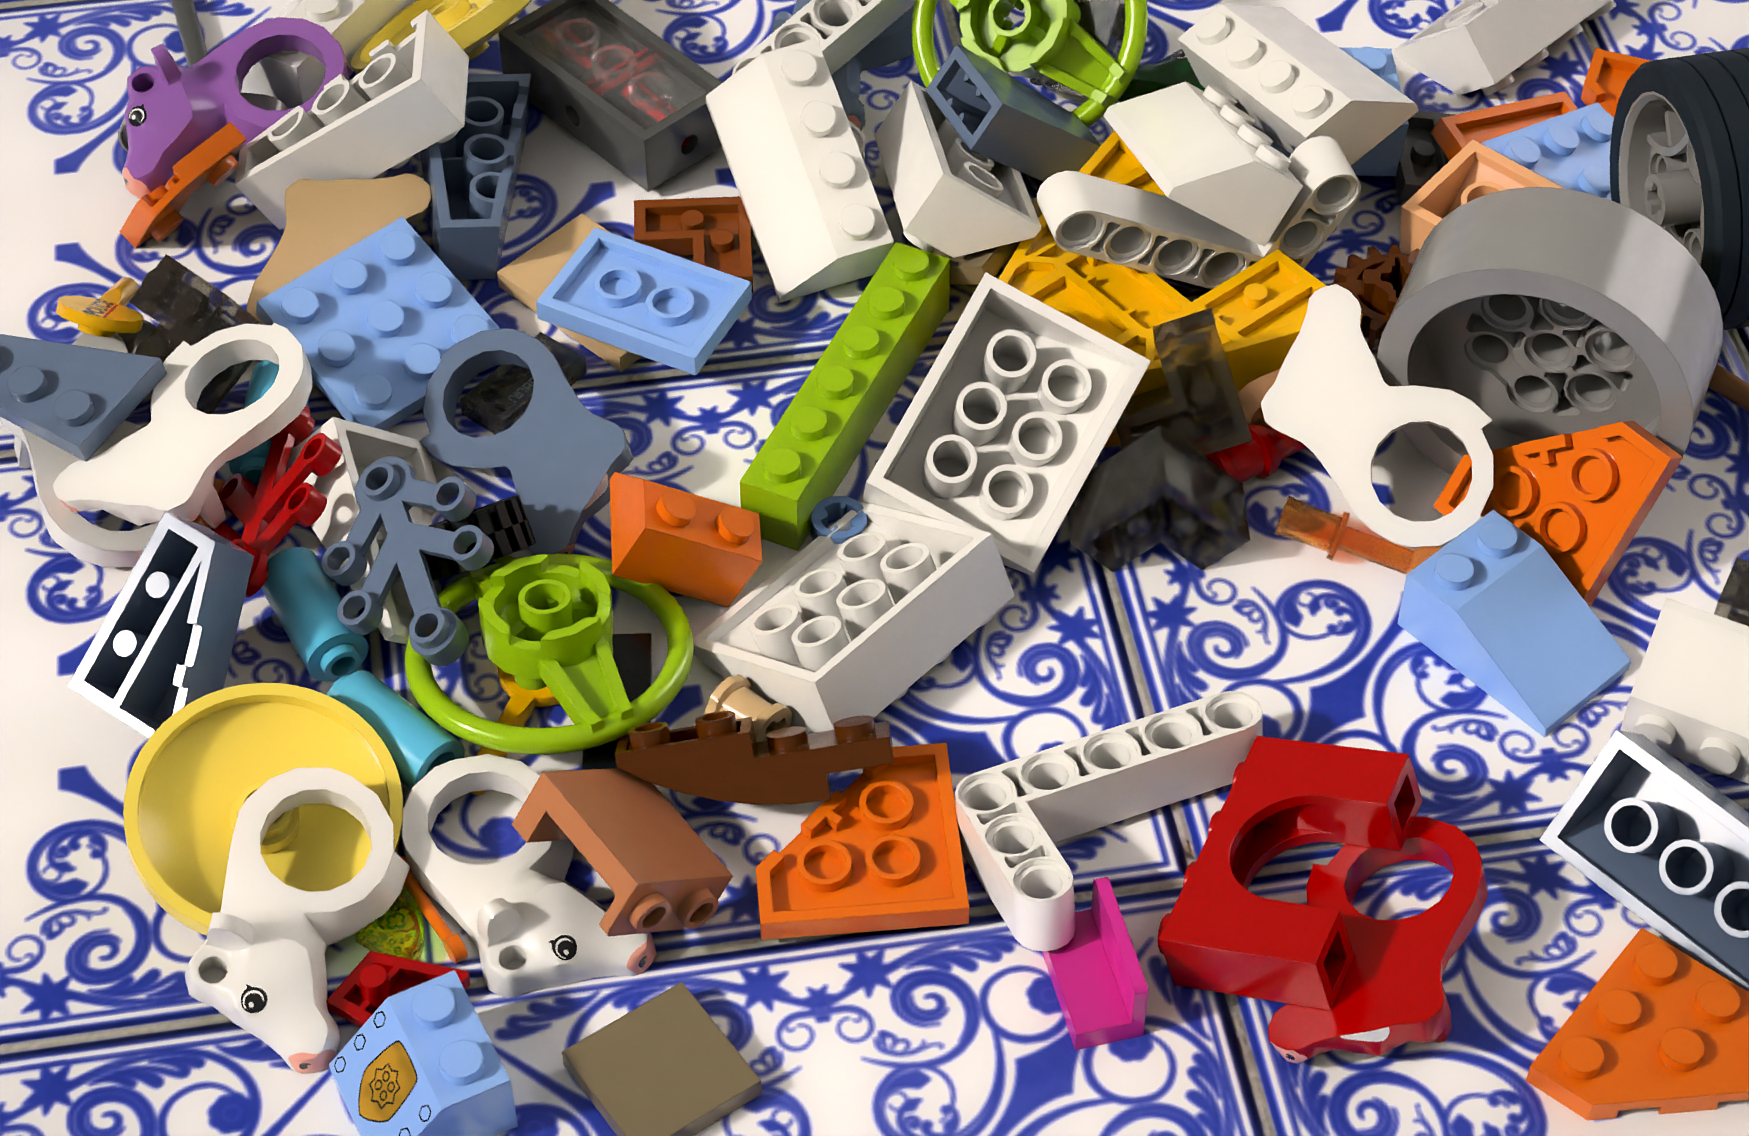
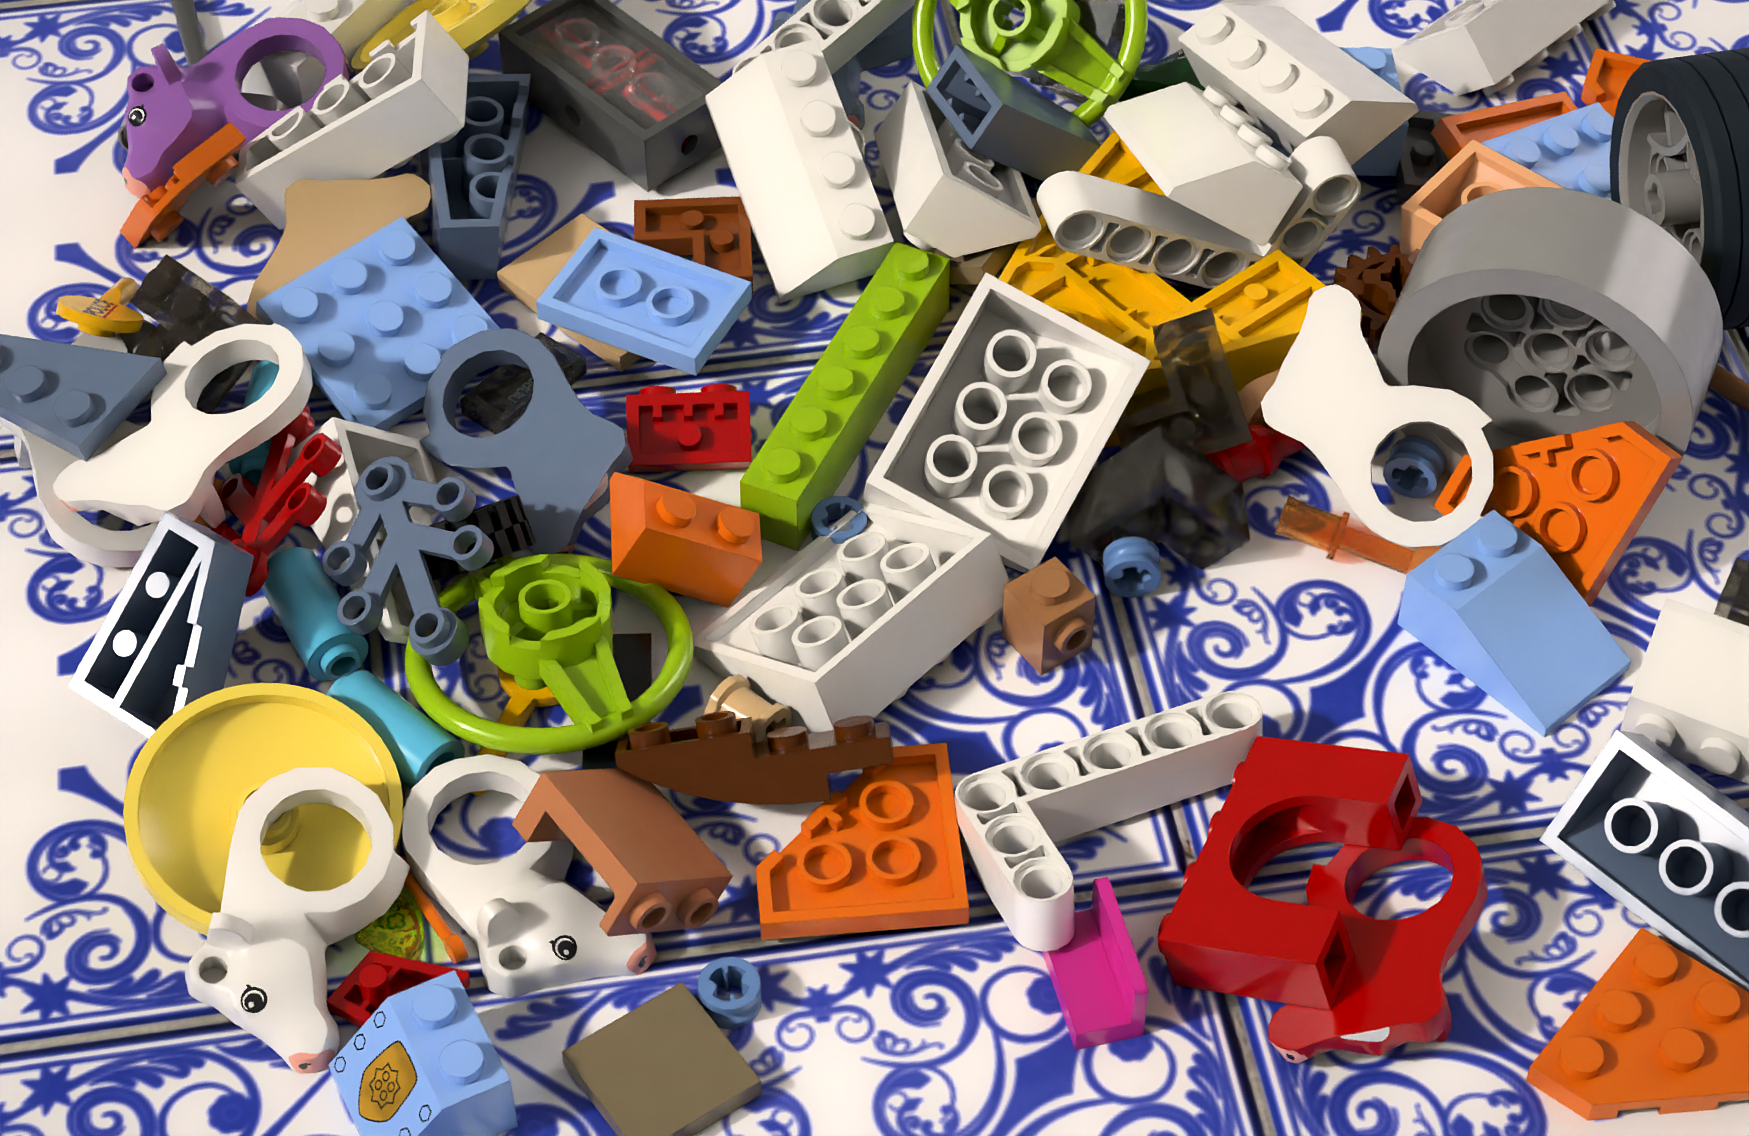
none -> red bracket [626,384,752,473]
none -> medium blue bush [698,957,761,1029]
none -> medium nougat brick [1002,557,1096,675]
none -> medium blue bush [1103,536,1162,598]
none -> medium blue bush [1383,437,1446,498]

